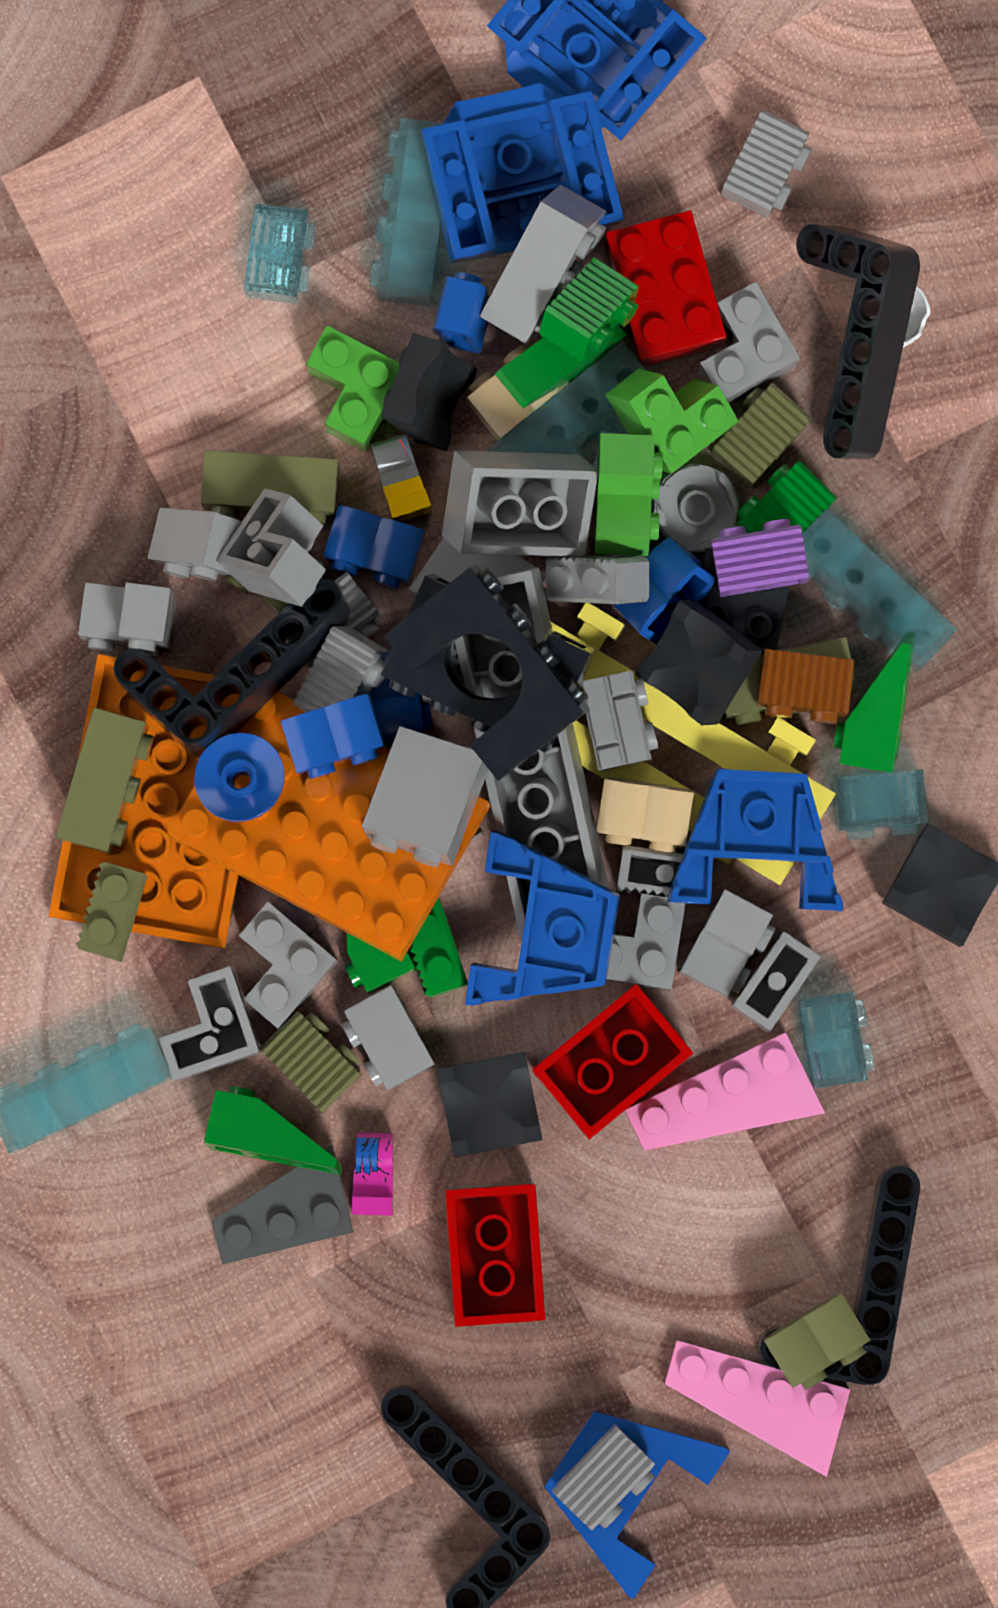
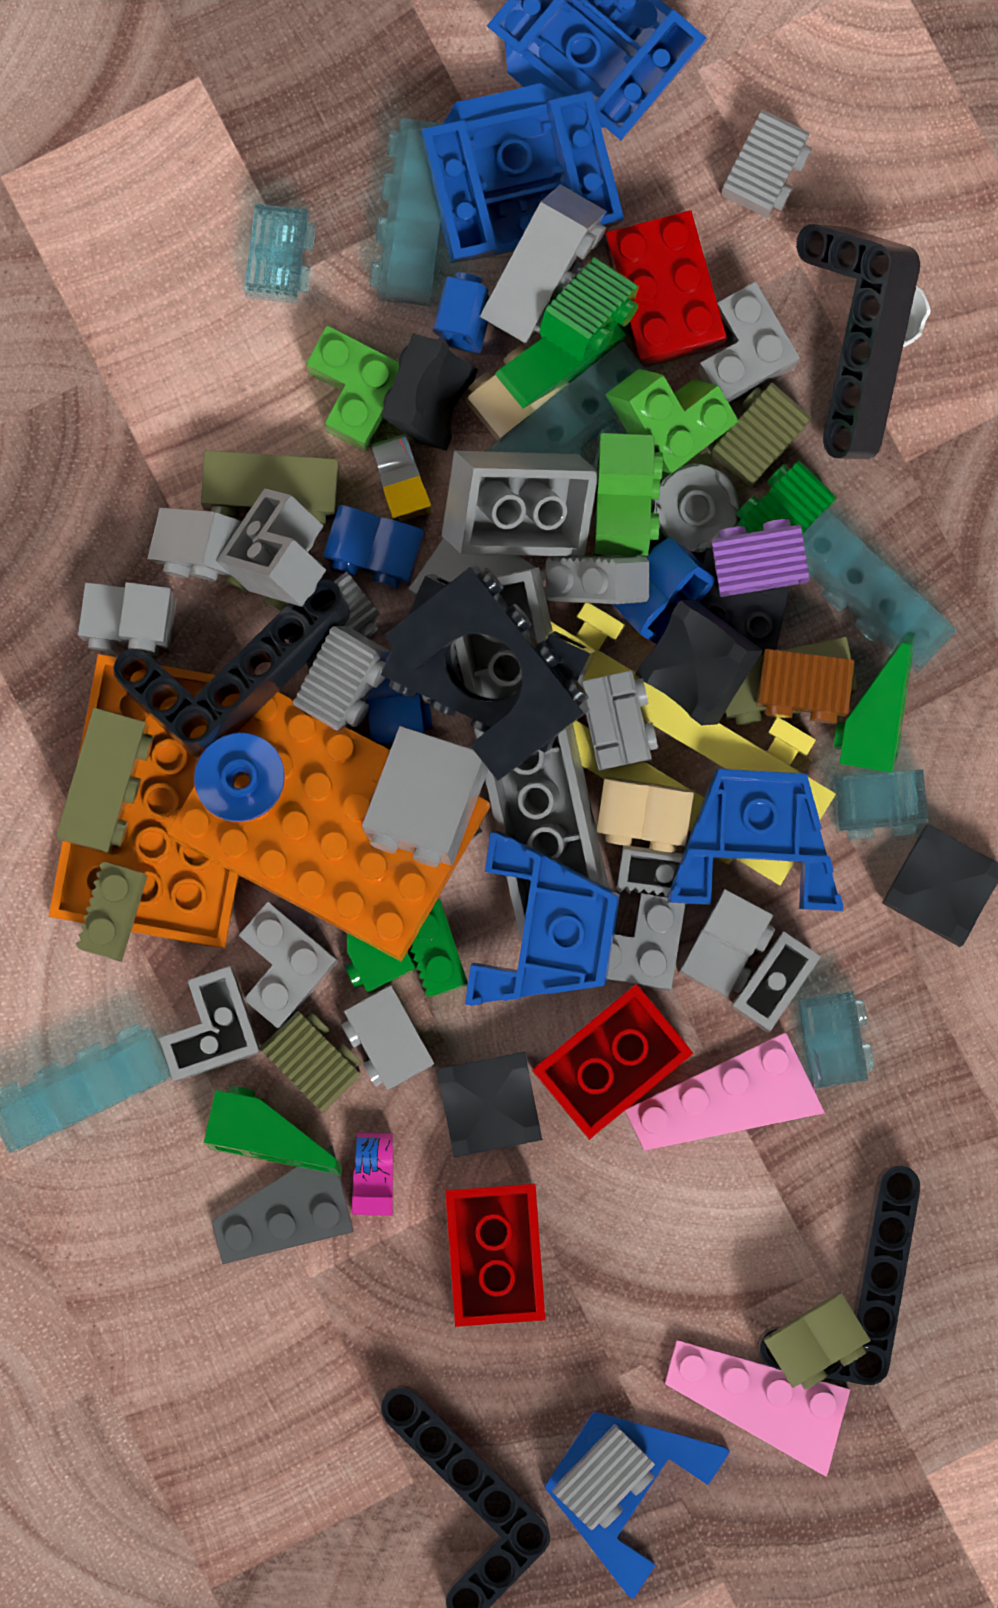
blue brick [281,694,386,779] -> none

